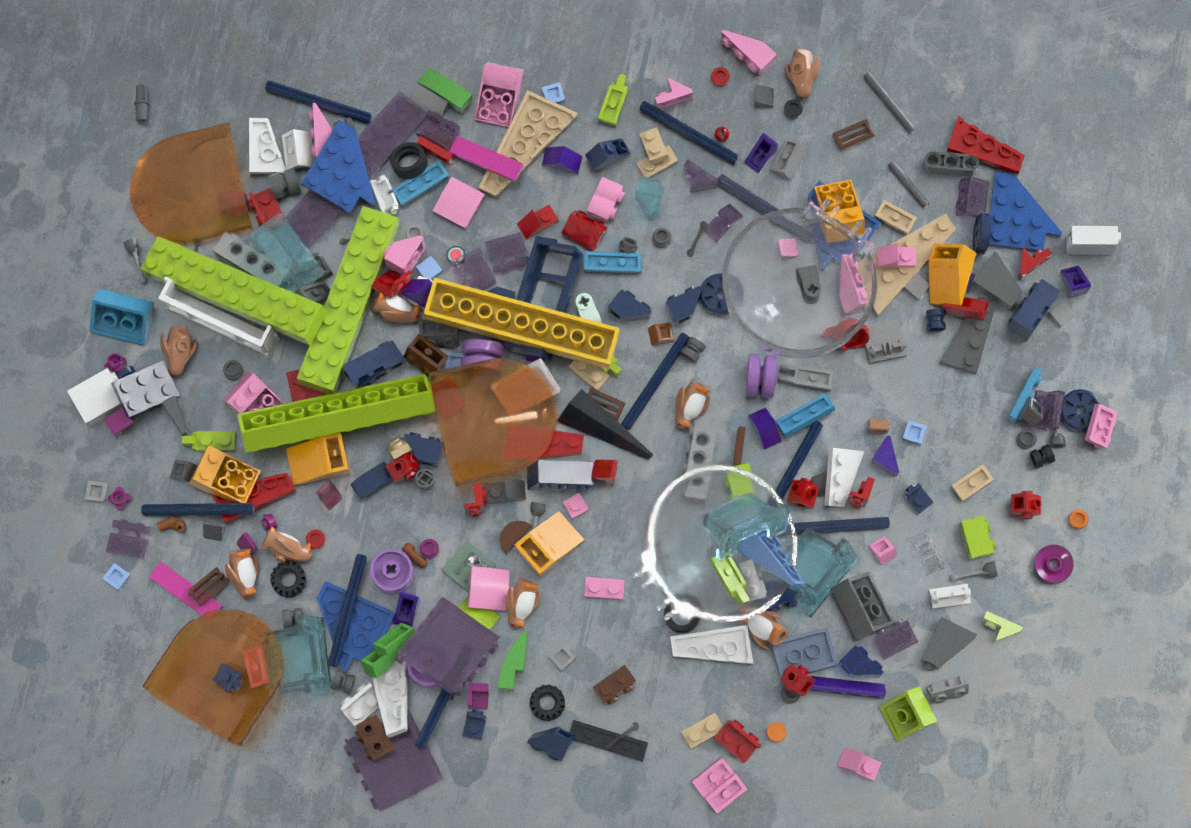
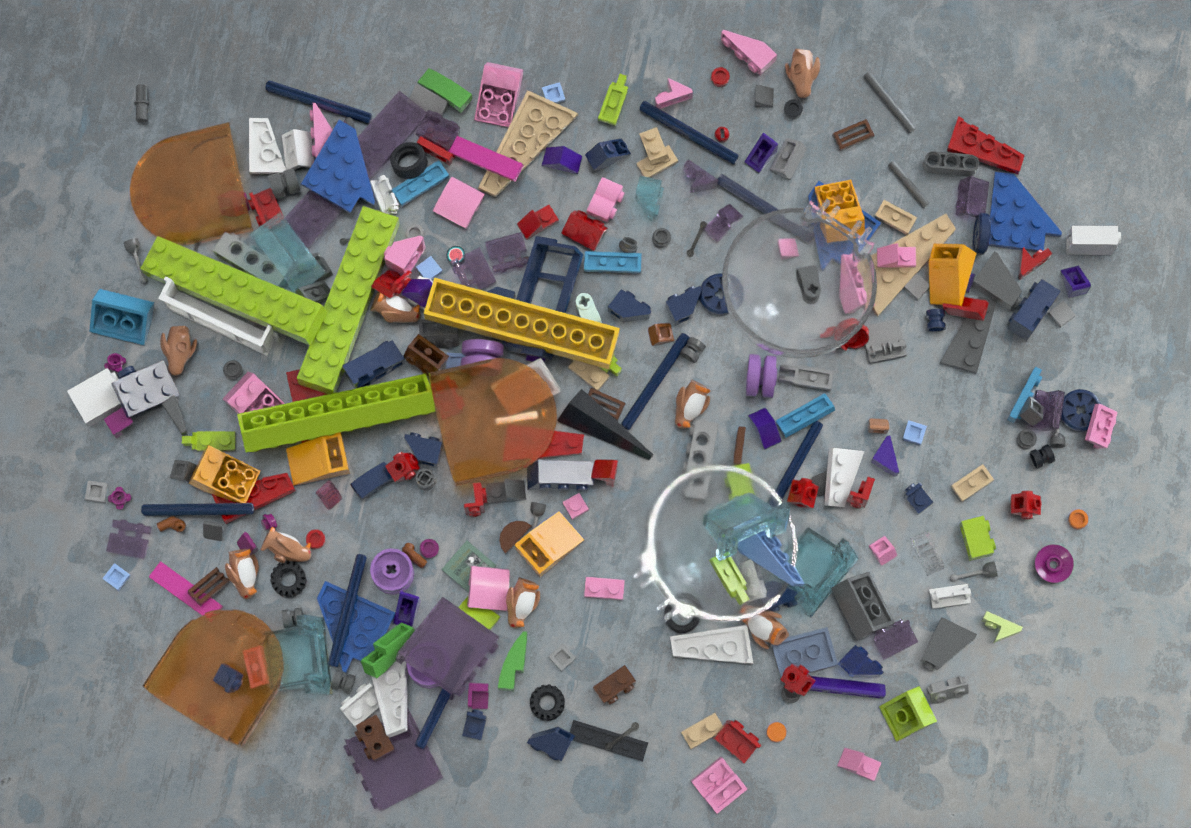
tan plate [386,437,411,459] -> none
dark blue axle [774,517,890,535] -> none

